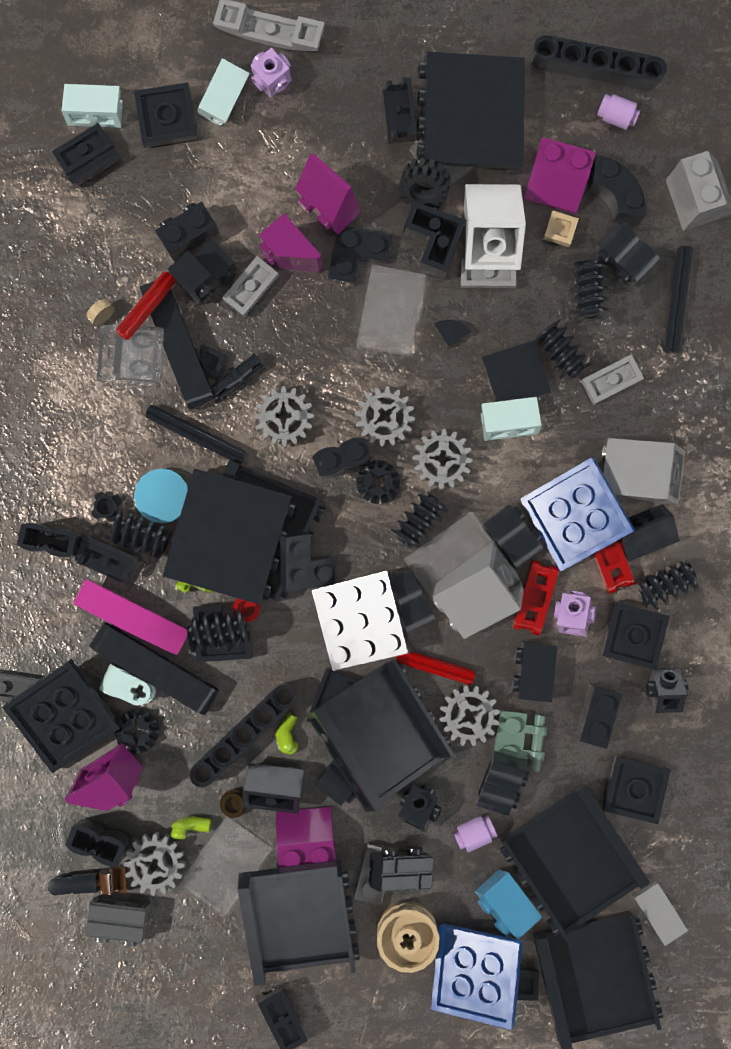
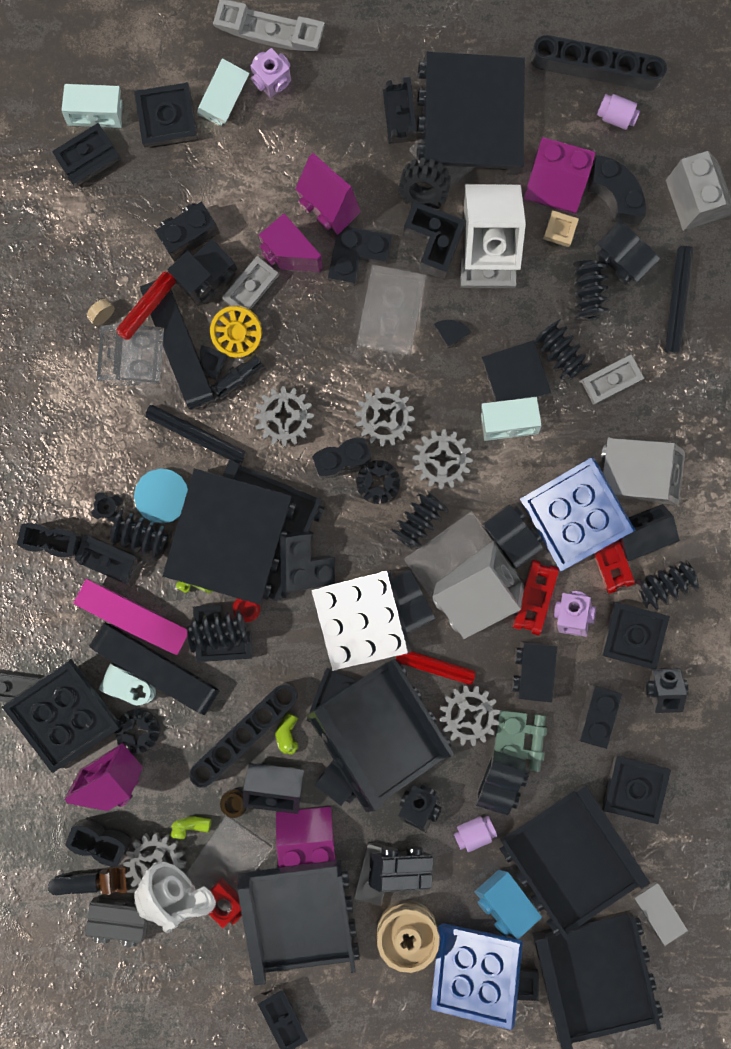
none -> white head [135,862,216,934]
none -> red brick [209,878,242,928]
none -> yellow wheel [210,305,262,358]

